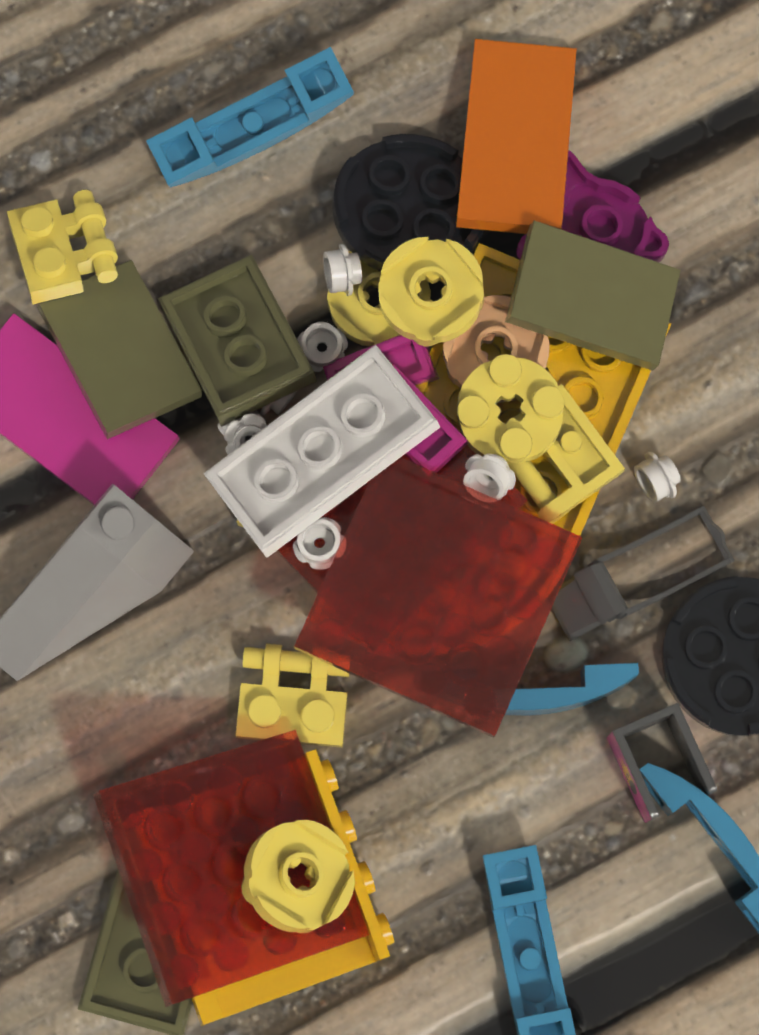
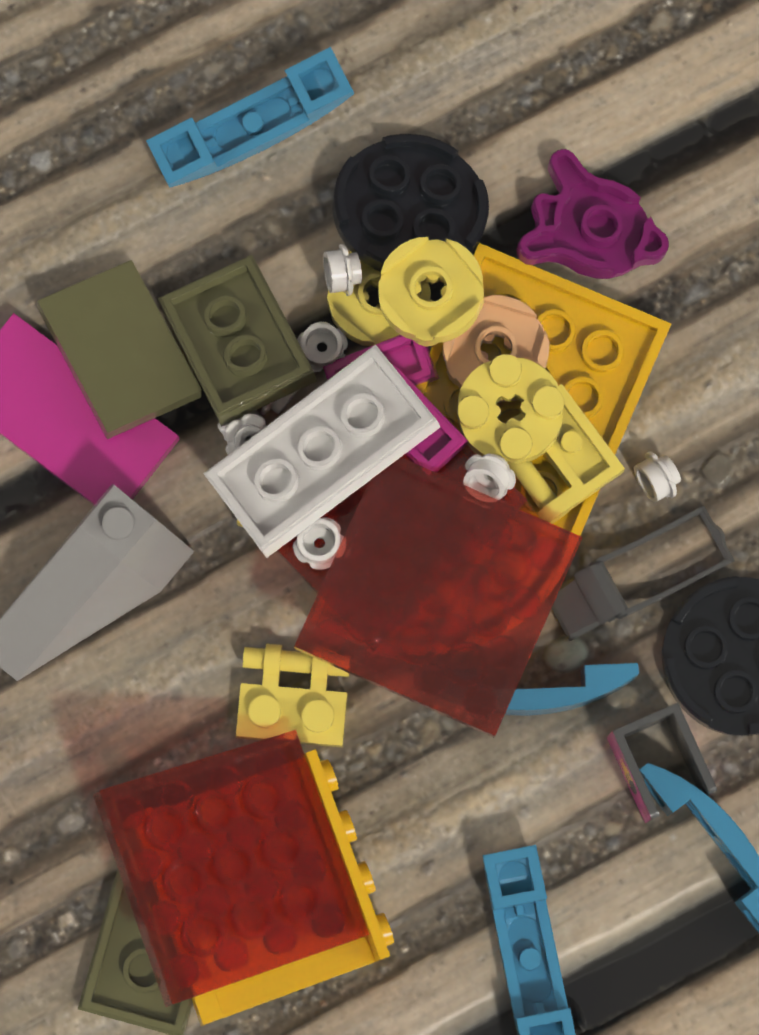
light yellow plate [7,190,118,304] -> none
light yellow plate [241,820,355,934] -> none
orange tile [456,39,577,234] -> none
olive tile [505,220,681,371] -> none

